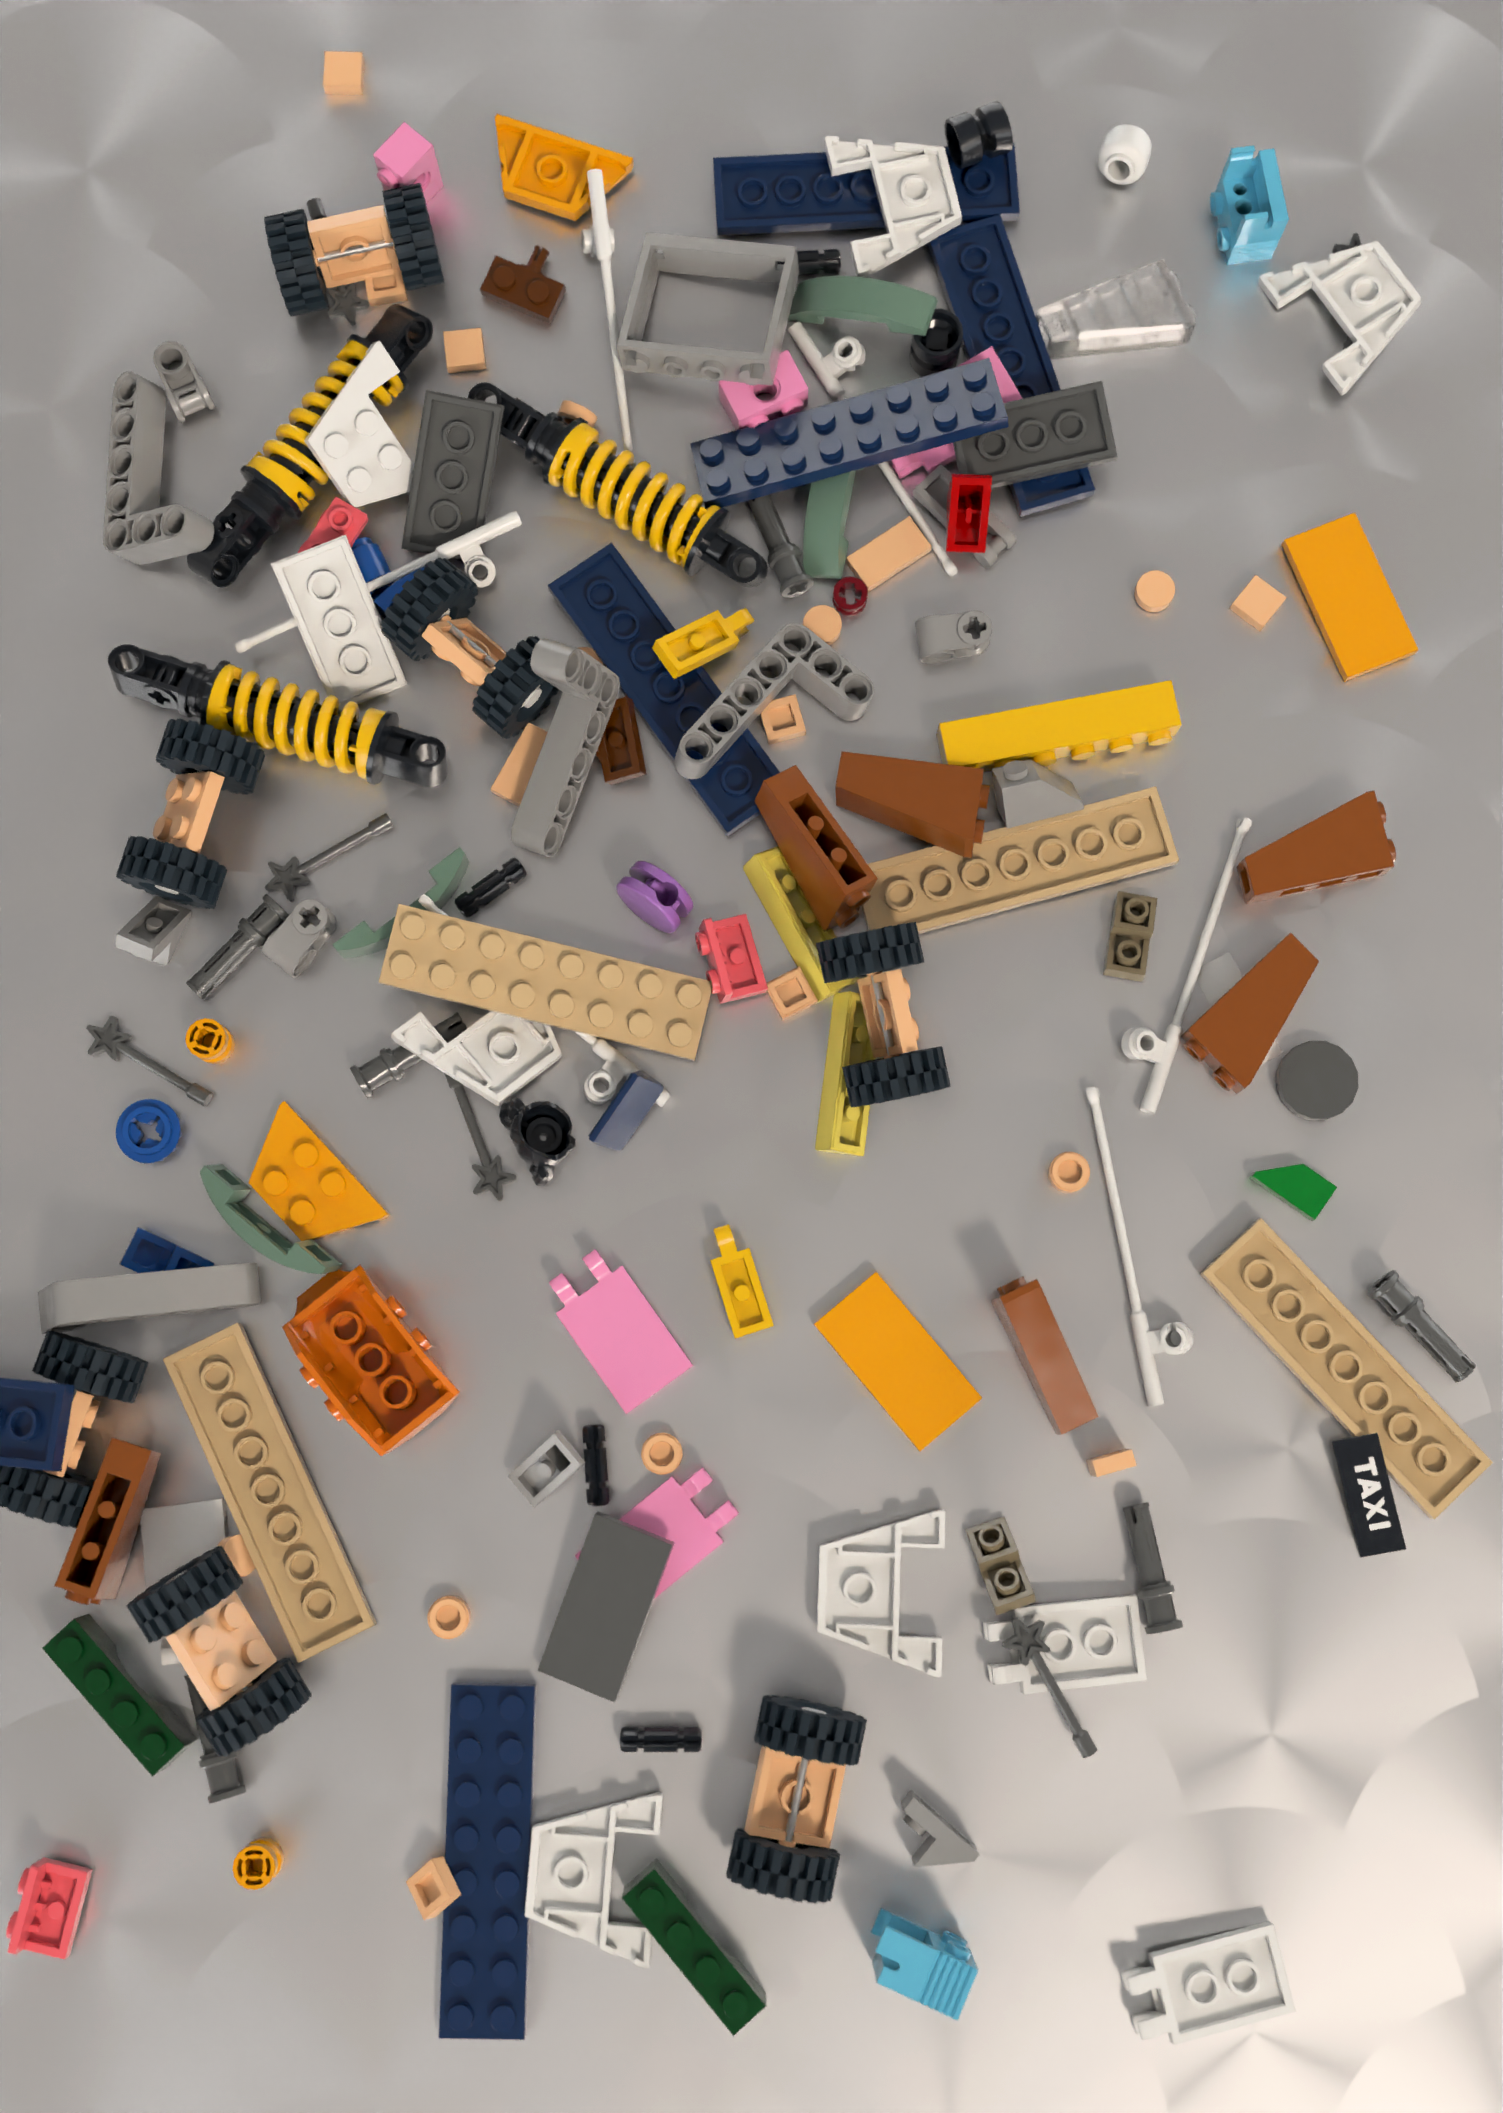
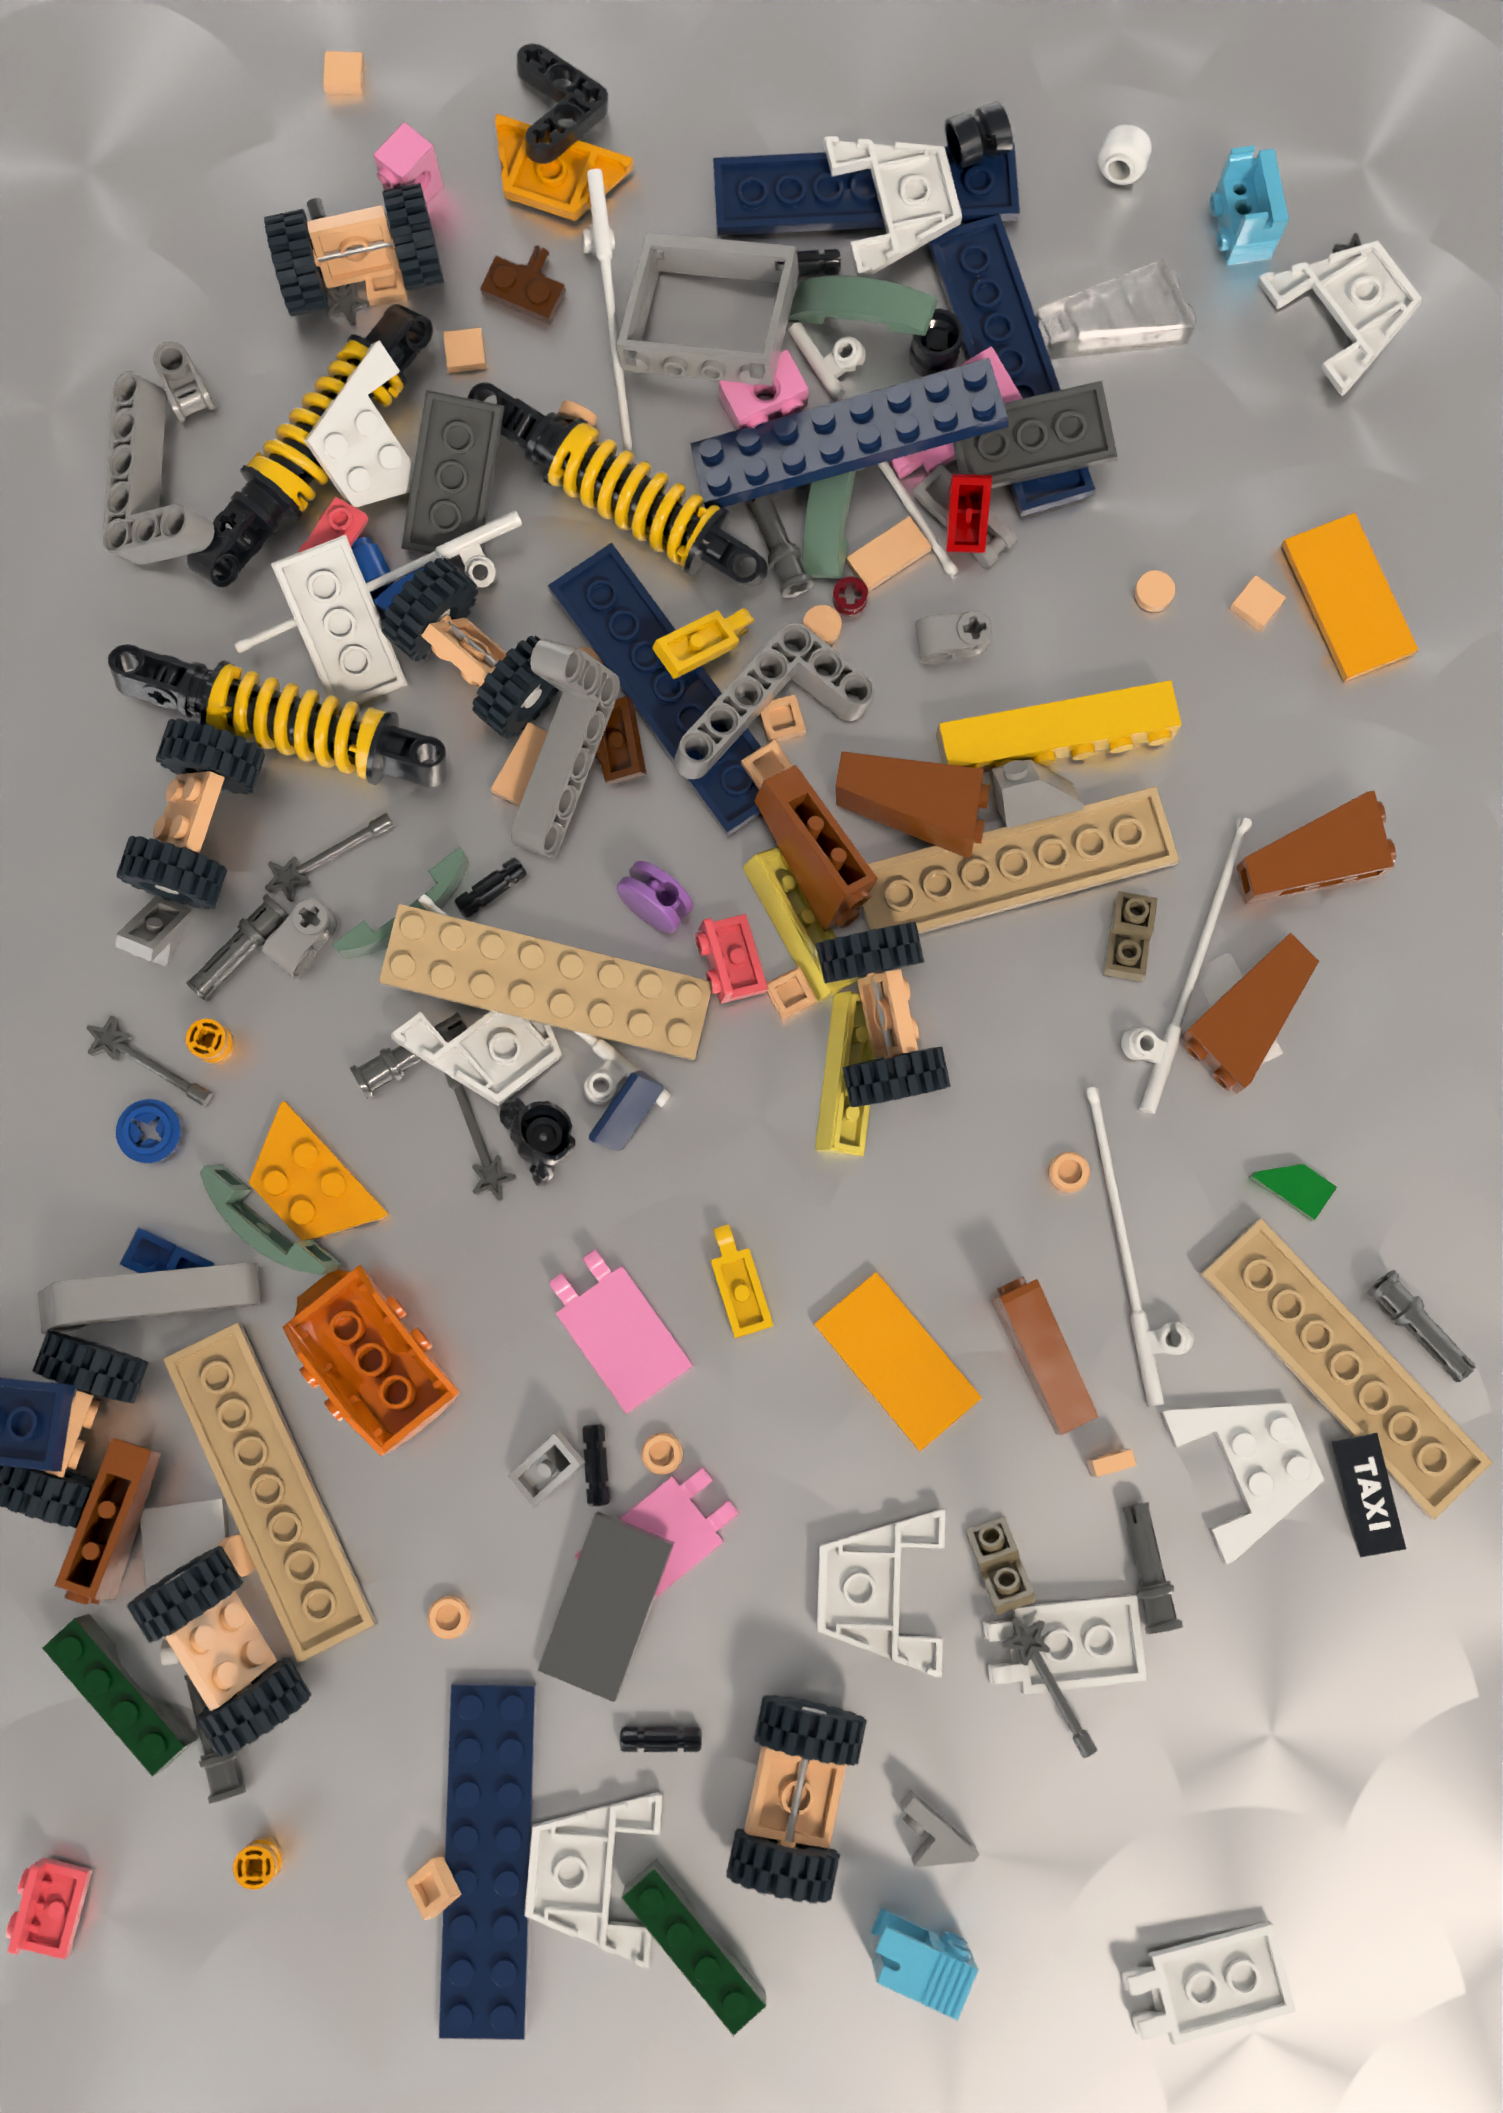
dark grey tile [1276,1041,1358,1121] -> none
none -> black beam [517,44,608,164]
none -> light nougat tile [741,739,793,790]
none -> white wing [1160,1403,1325,1565]

